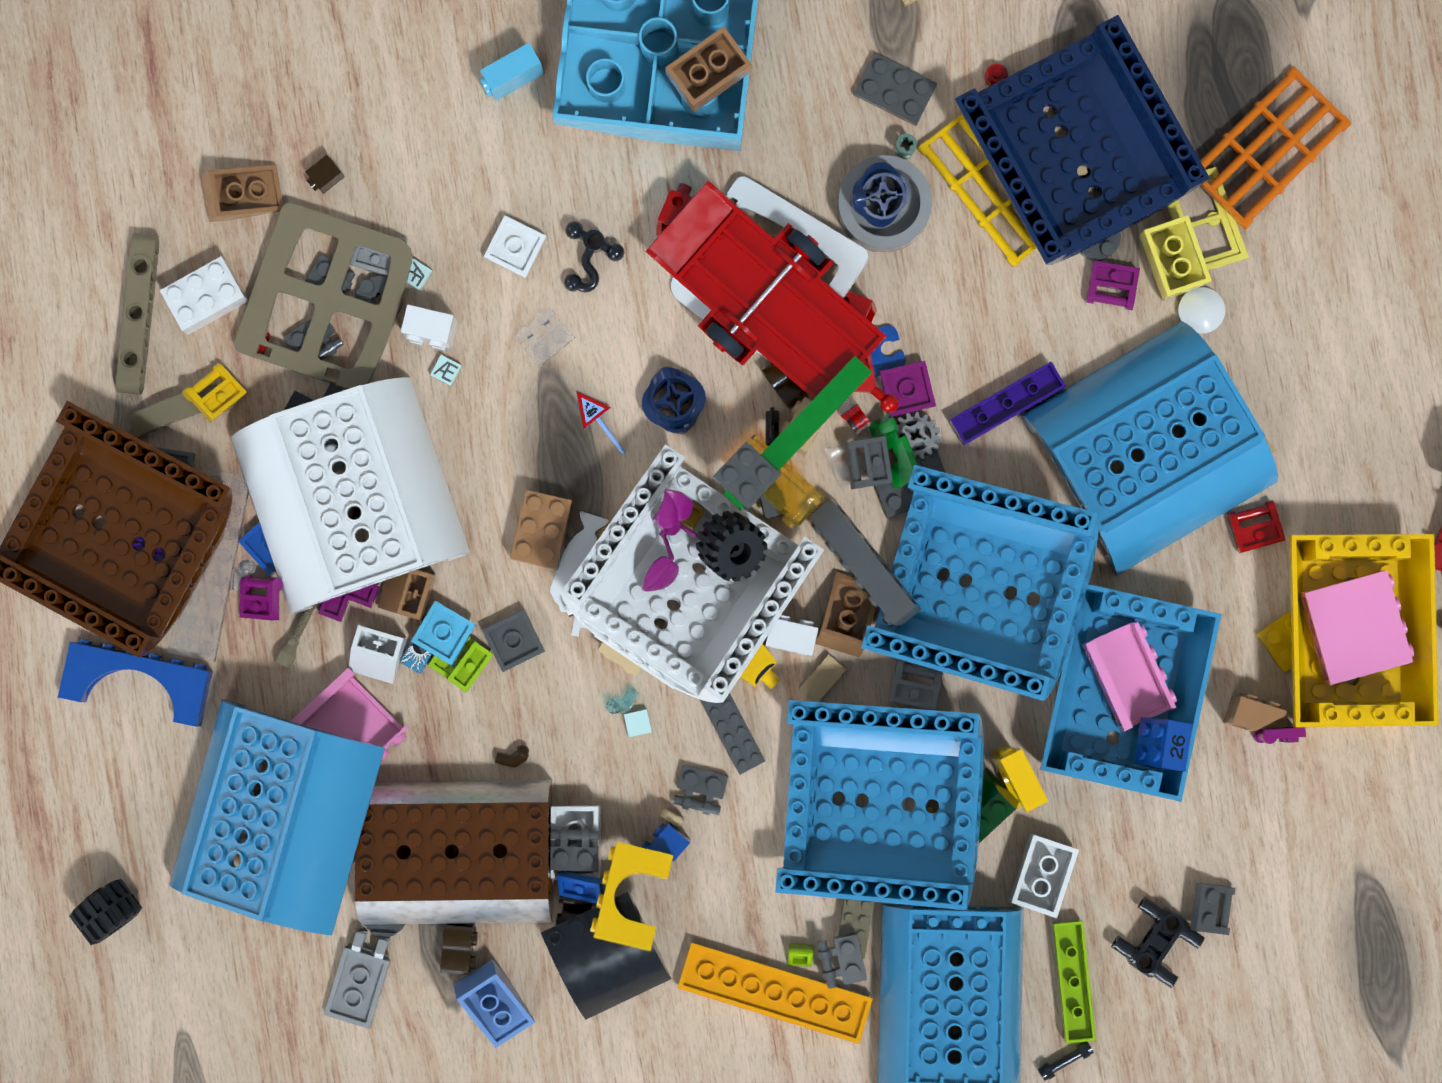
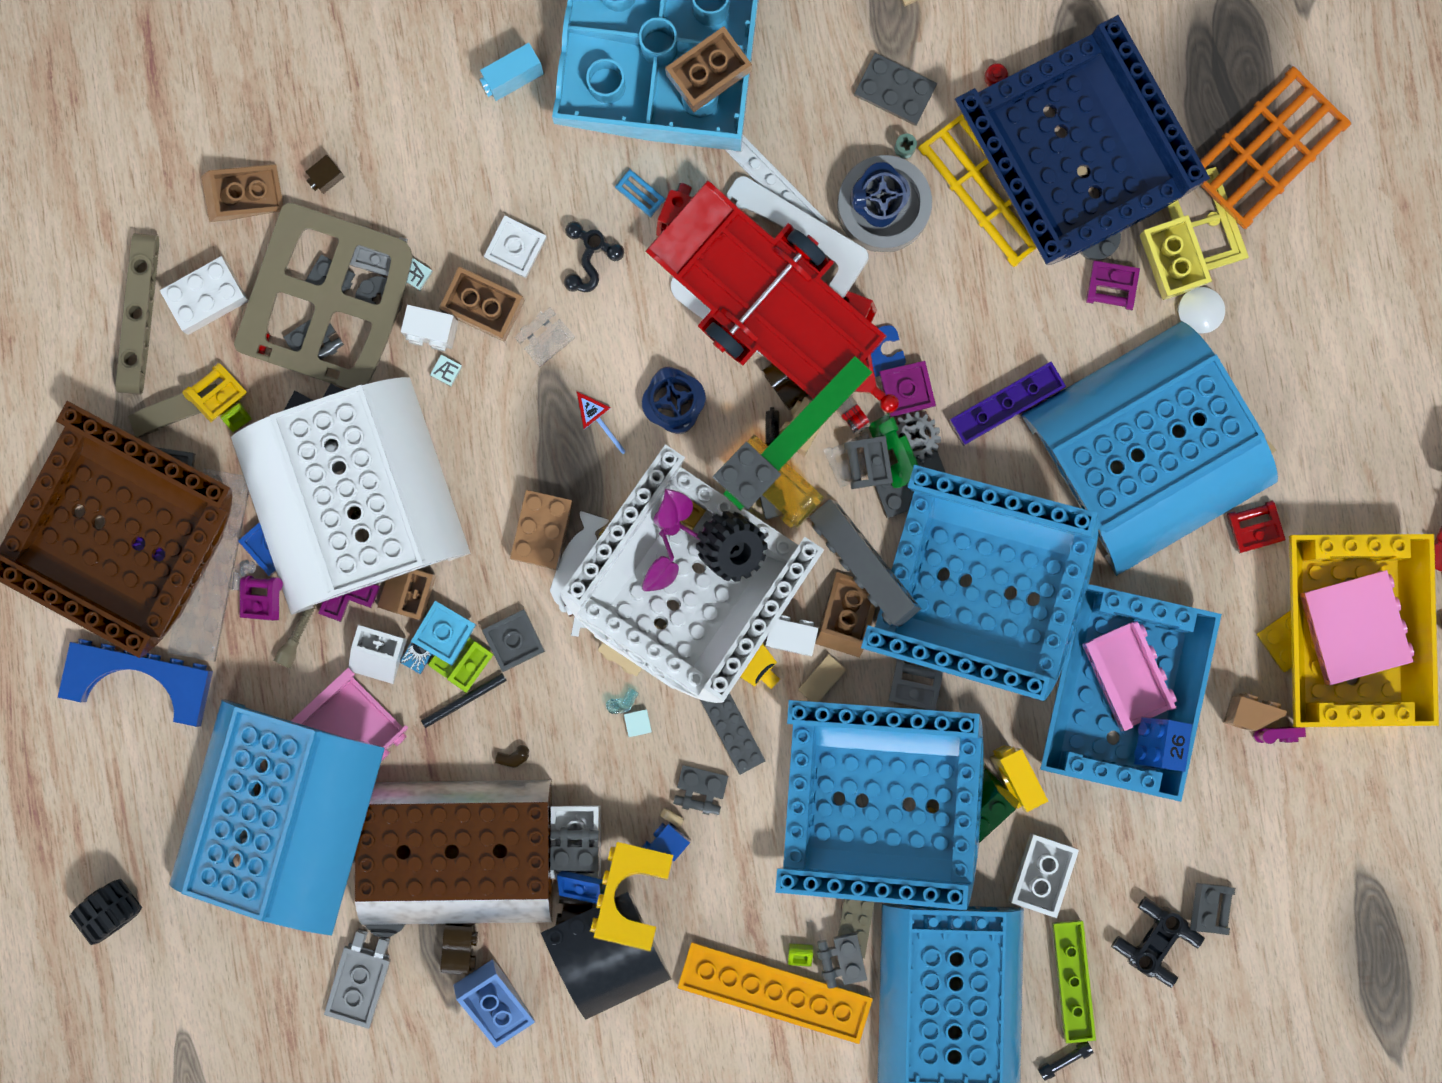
none -> lime slope [220,403,252,432]
none -> black bar [421,673,507,728]
none -> medium nougat brick [439,267,525,342]
none -> dark azure tile [615,170,666,218]
none -> white tile [725,135,828,225]

